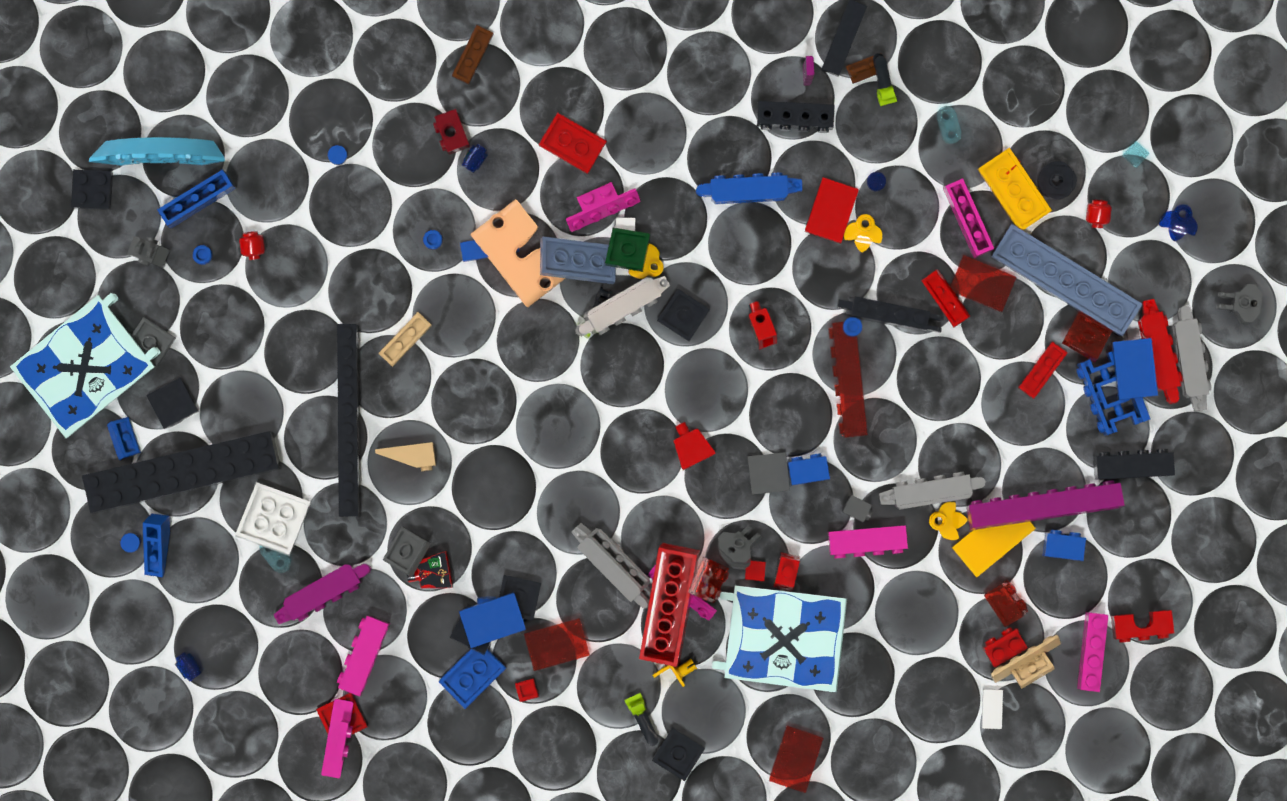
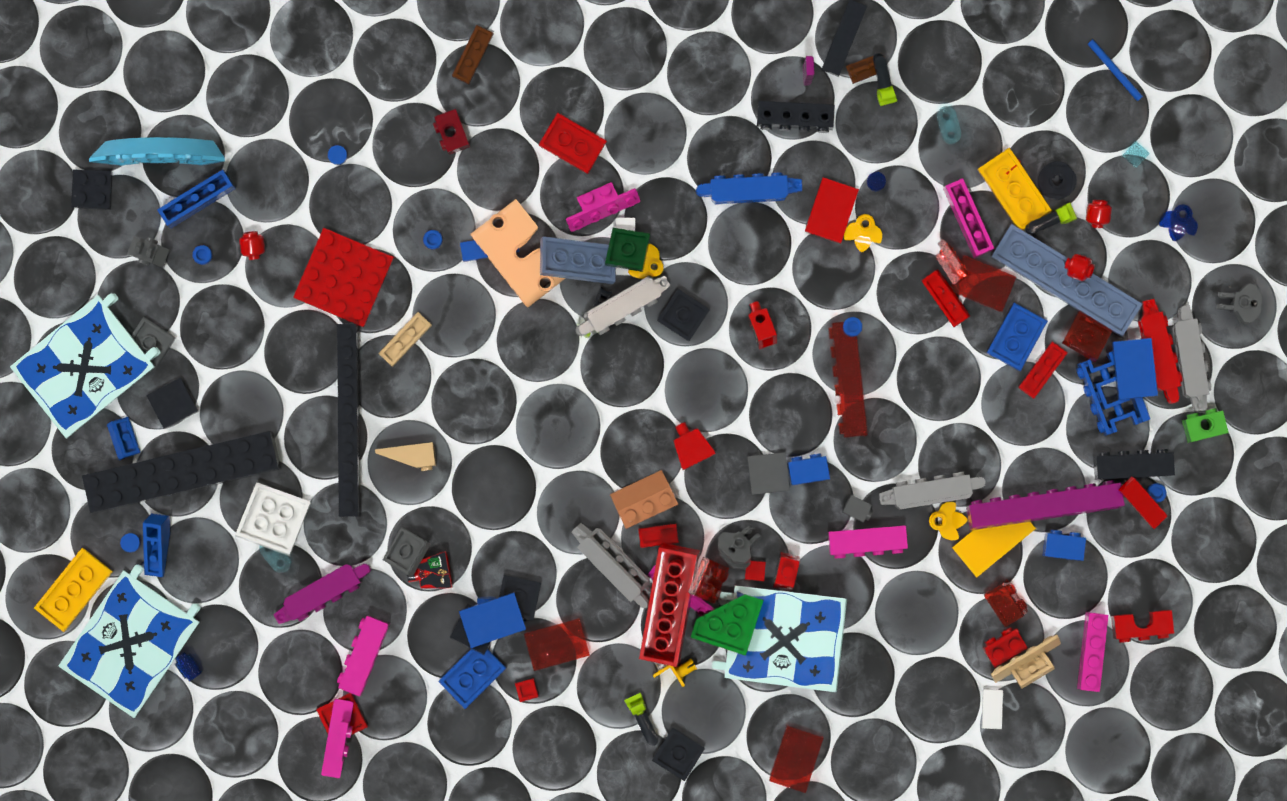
clear blue brick [461,144,488,173] -> none
black hinge [837,296,944,333] -> none
none -> yellow tile [34,548,113,632]
none -> flag [59,564,201,718]
none -> red plate [293,228,394,328]
none -> nougat slope [610,470,678,529]
none -> red tile [638,524,679,548]
none -> green plate [691,594,764,656]
none -> clear red bracket [936,239,970,285]
none -> blue tile [987,303,1048,371]
none -> piece [1025,203,1077,234]
none -> red head [1064,254,1095,281]
none -> blue bar [1088,40,1143,101]
none -> red tile [1118,476,1167,529]
none -> blue tile [1146,483,1167,503]
none -> bright green brick [1182,408,1229,443]

